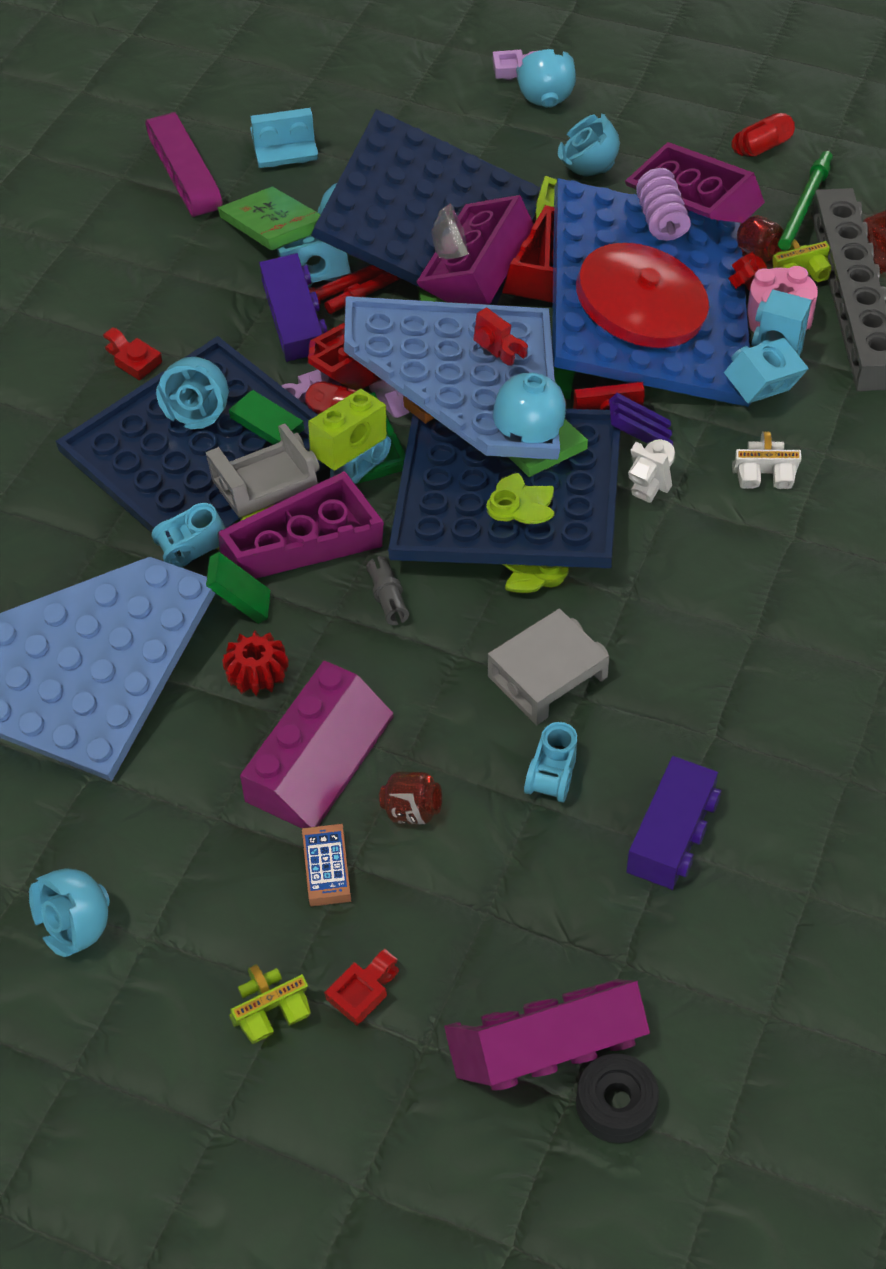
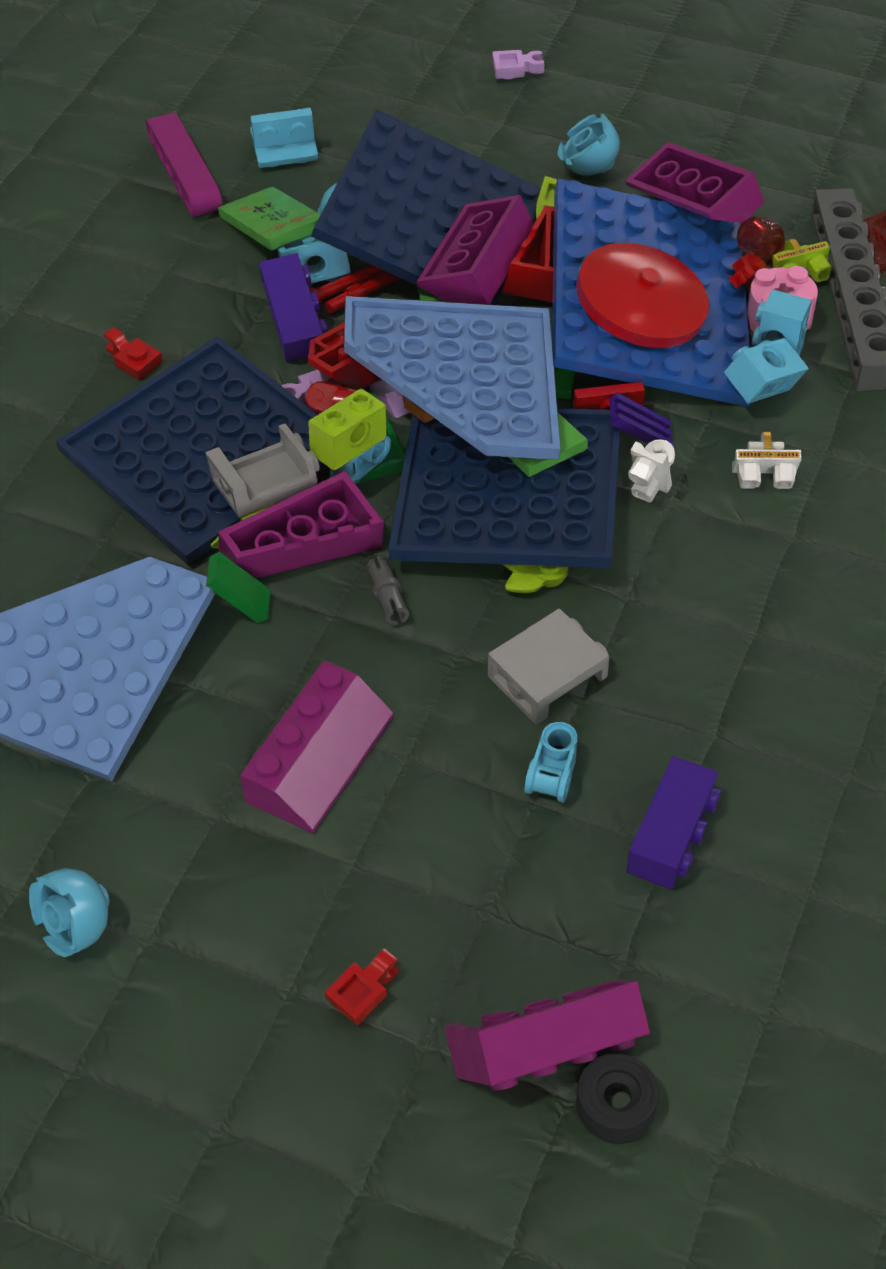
medium azure piece [151,503,226,567] -> none
medium azure cylinder [156,357,229,429] -> none
red gear [222,630,289,697] -> none
green tile [229,390,305,445] -> none
lime hips [229,964,311,1044] -> none
tile [302,824,351,907] -> none
clear red head [379,772,442,824] -> none
clear brick [431,203,469,259] -> none
red plate [473,308,528,366] -> none
lime plate [487,473,554,524] -> none
medium azure cylinder [493,373,566,443] -> none
medium azure cylinder [516,49,576,108] -> none
lavender piece [636,168,691,241] -> none
red arm [732,113,795,157] -> none
green bar [778,151,833,251] -> none

